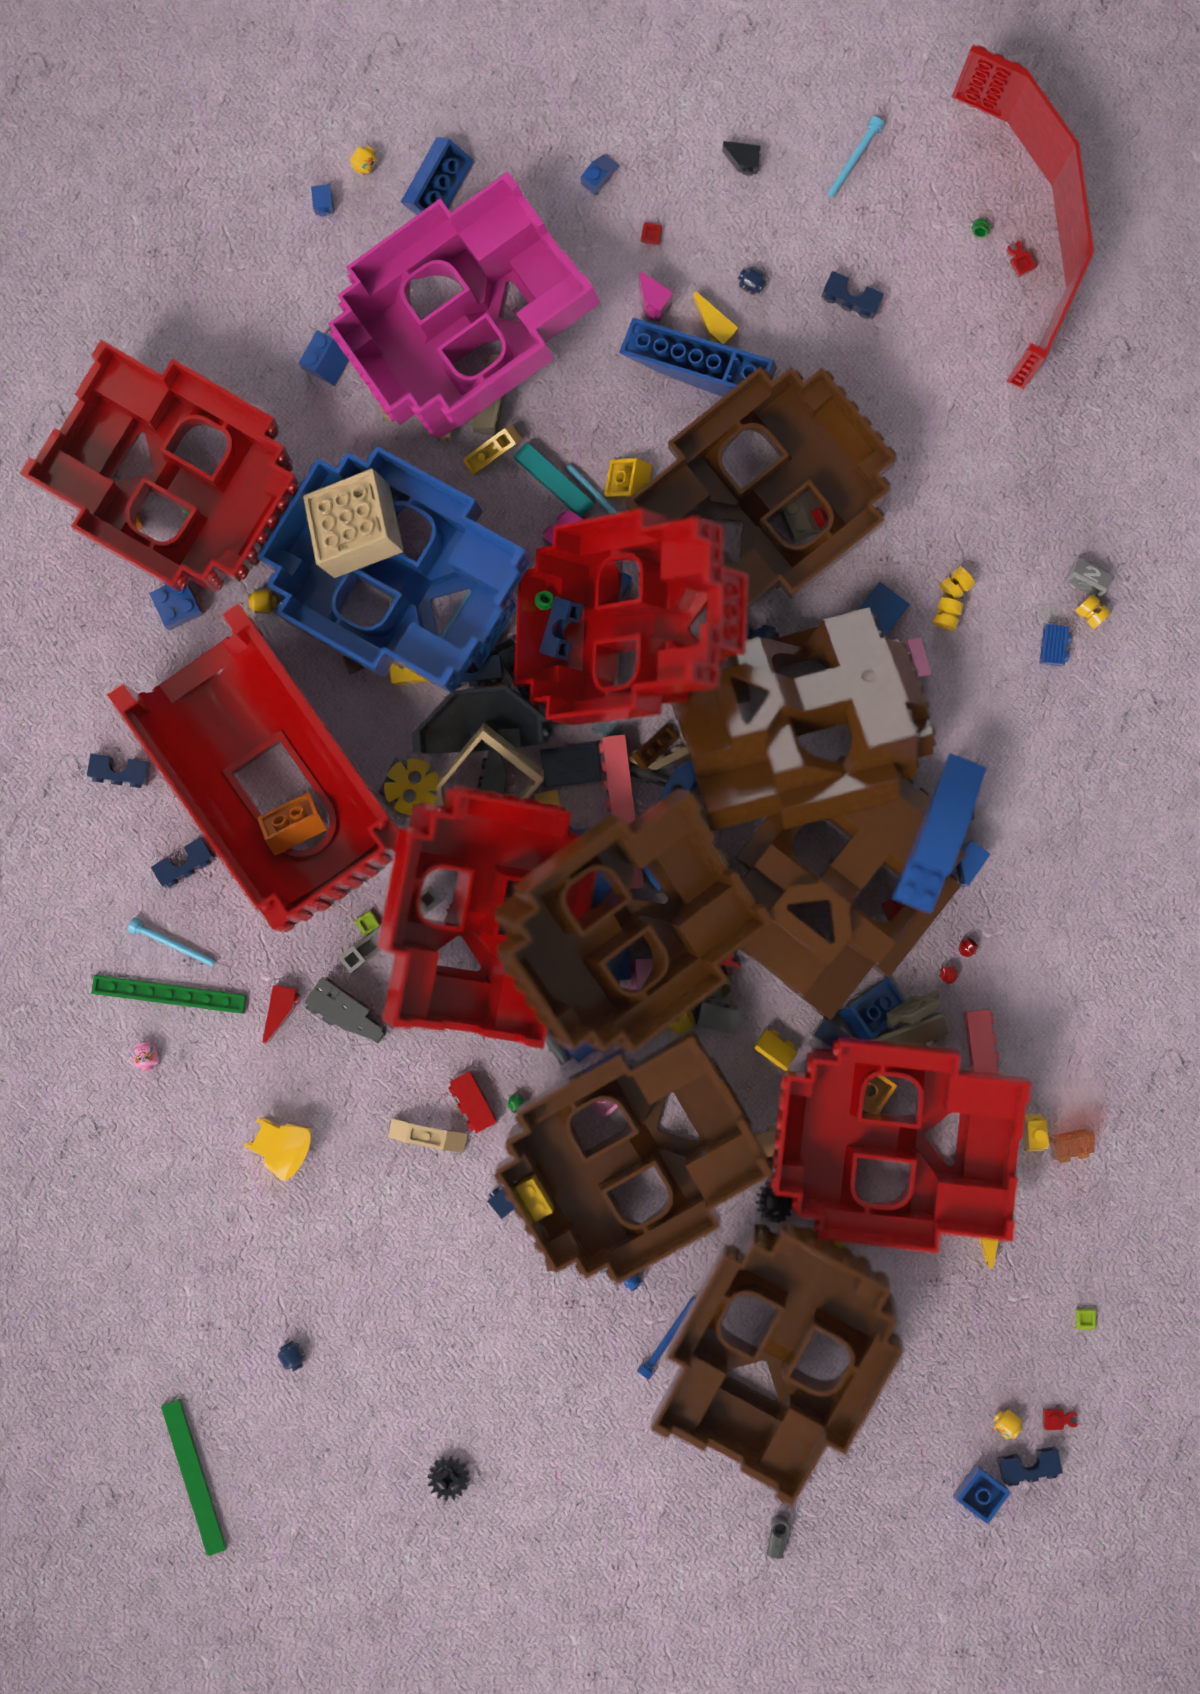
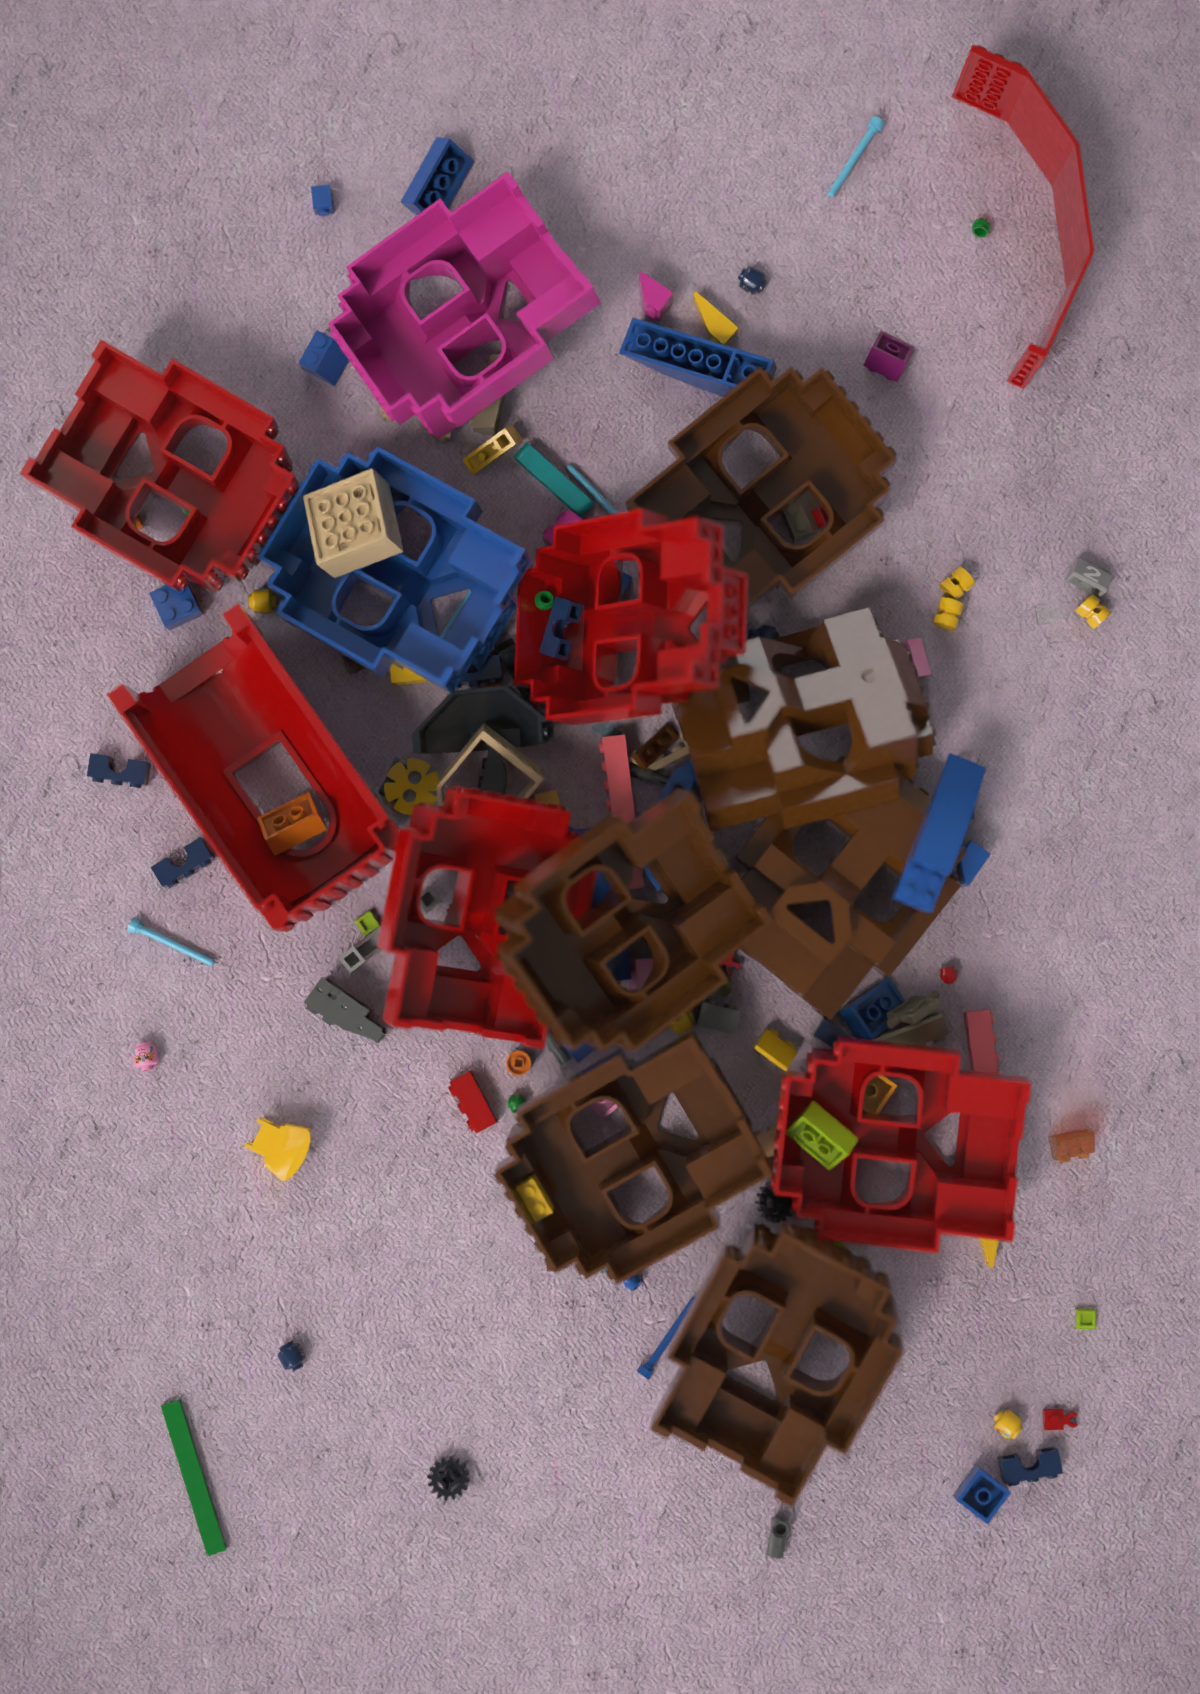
green tile [91,975,247,1014] -> none
red slope [262,985,300,1043] -> none
yellow head [350,145,378,175] -> none
tan slope [388,1118,468,1153] -> none
dark blue slope [487,1187,516,1219] -> none
dark blue tile [540,743,602,788] -> none
blue slope [581,154,619,195] -> none
yellow slope [604,458,652,501] -> none
red tile [640,222,663,246] -> none
black slope [722,141,761,176] -> none
dark blue arch [821,271,884,320] -> none
blue slope [858,582,910,638] -> none
red tile [881,899,903,921] -> none
red plate [958,937,979,957] -> none
red plate [1006,241,1036,278] -> none
yellow torso [1023,1114,1049,1152] -> none
blue brick [1039,624,1072,667] -> none
none -> orange wheel [506,1050,532,1076]
none -> lime slope [785,1101,858,1170]
none -> magenta slope [863,331,914,382]

